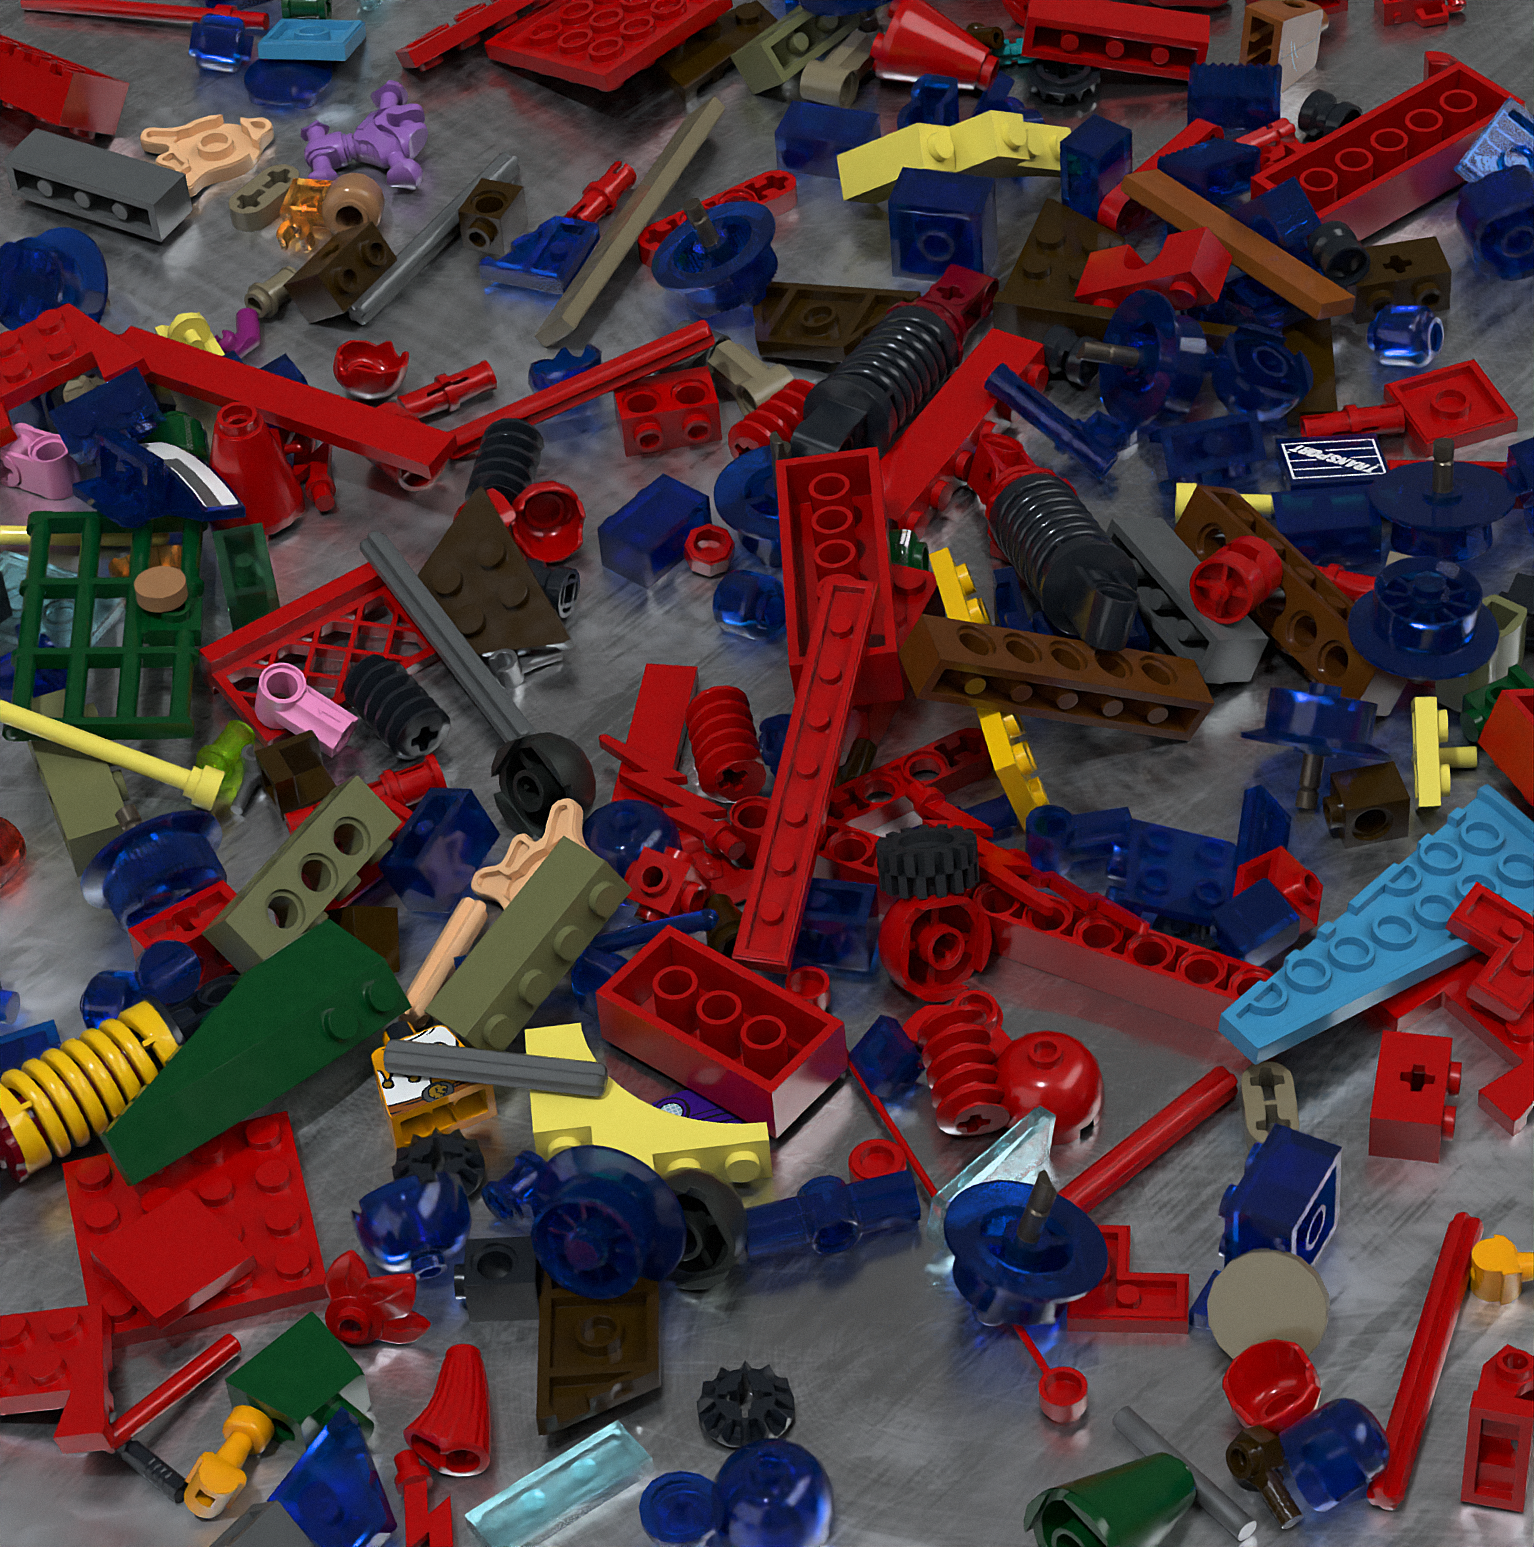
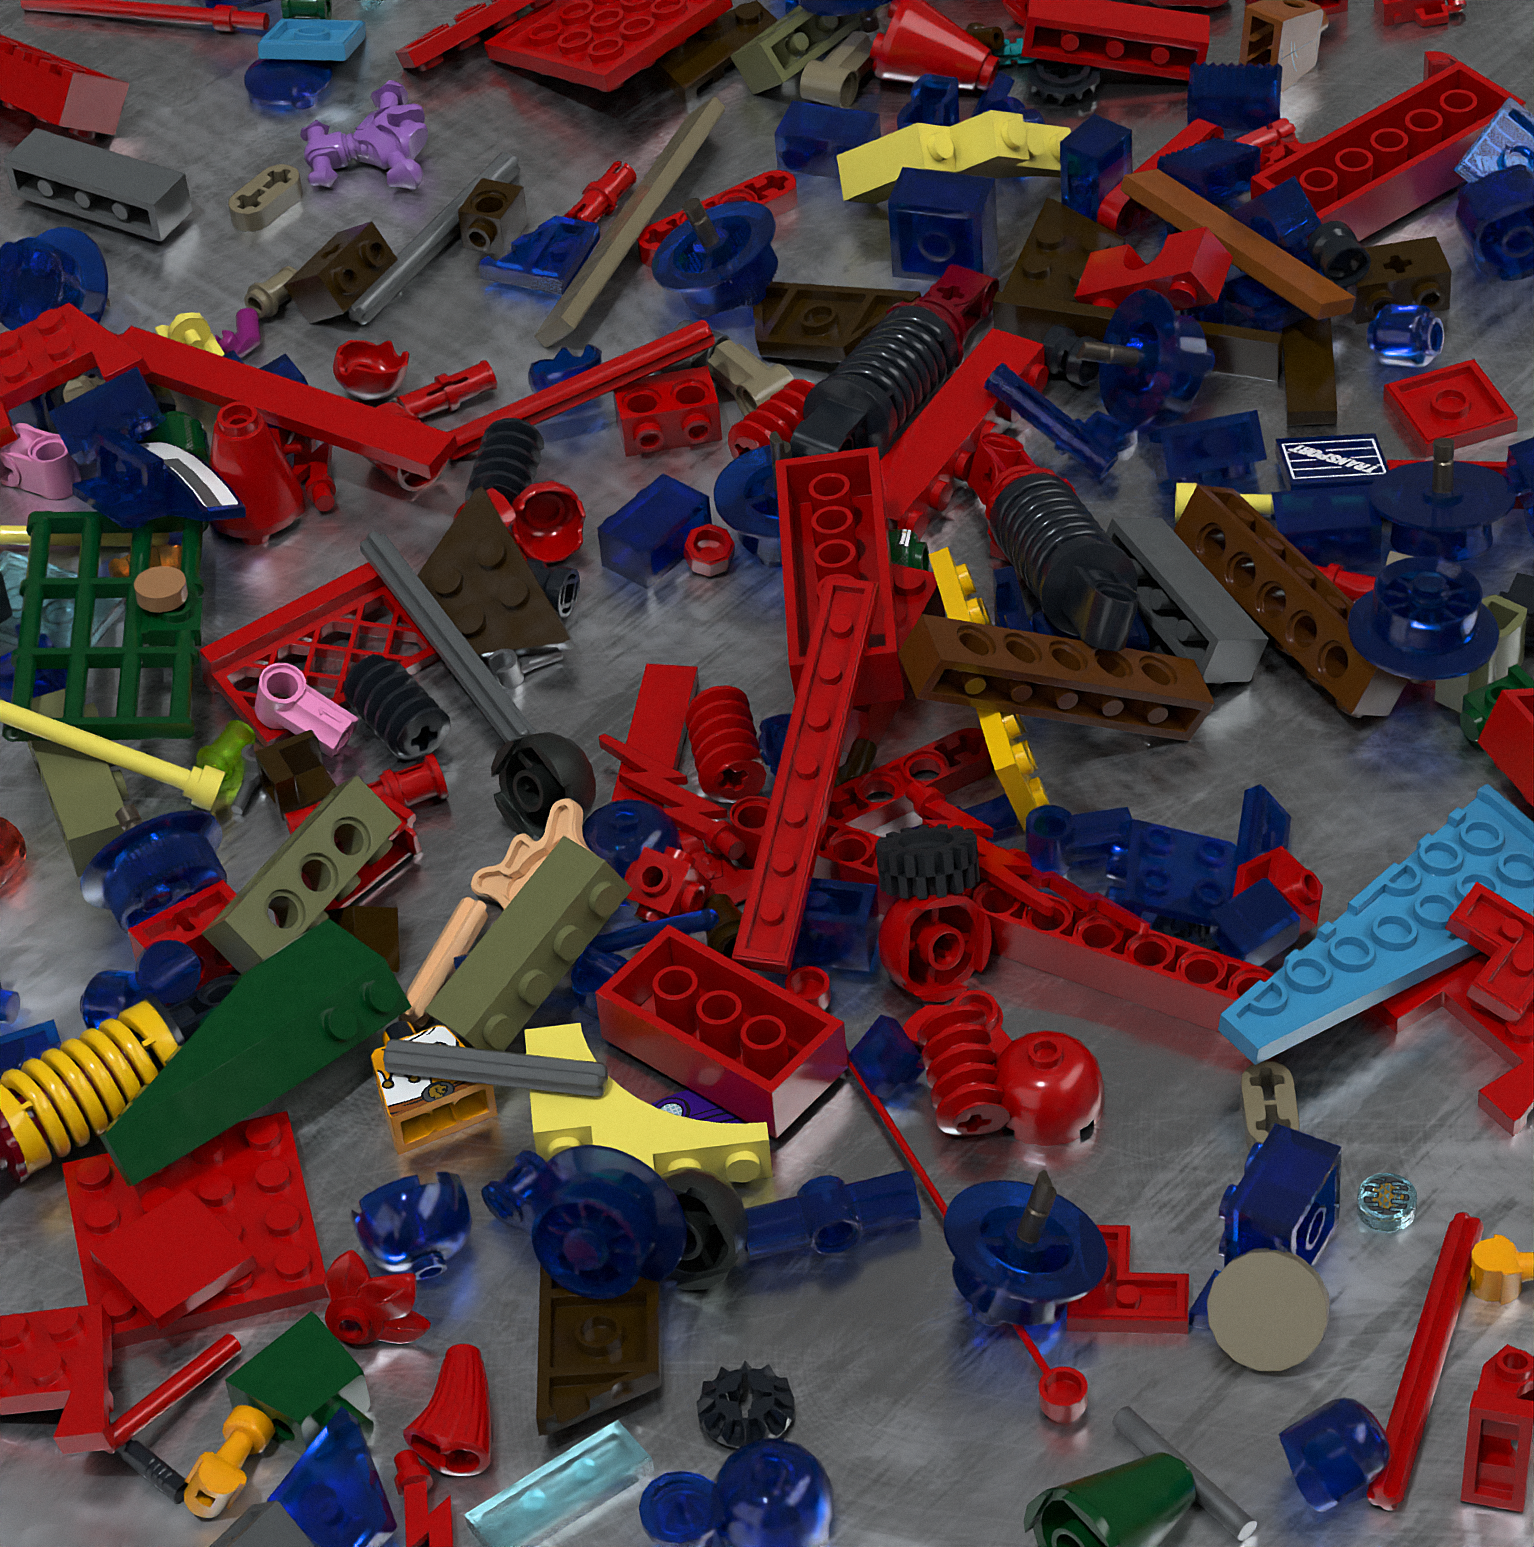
light nougat tile [140,114,274,197] -> none
clear blue head [188,13,254,75] -> none
clear green brick [212,522,280,632] -> none
clear orange plate [276,178,333,252] -> none
medium nougat head [322,173,385,235] -> none
clear blue brick [377,788,501,913] -> none
black gear [392,1126,485,1206] -> none
black brick [454,1236,540,1323] -> none
clear blue head [712,569,786,640] -> none
red tile [848,1139,907,1197] -> none
clear light blue tile [926,1106,1056,1250] -> none
red axle [1036,1066,1238,1250] -> none
red wheel [1189,535,1283,624] -> none
clear blue cylinder [1211,324,1313,424] -> none
red hair [1222,1339,1322,1436] -> none
dark brown piece [1226,1425,1304,1529] -> none
clear blue piece [1240,682,1392,810] -> none
black wheel [1298,89,1363,137] -> none
red pin [1299,401,1405,447] -> none
dark brown brick [1322,761,1410,849] -> none
red brick [1368,1030,1462,1164] -> none
light yellow plate [1411,696,1477,811] -> none
none -> clear light blue tile [1357,1173,1417,1232]

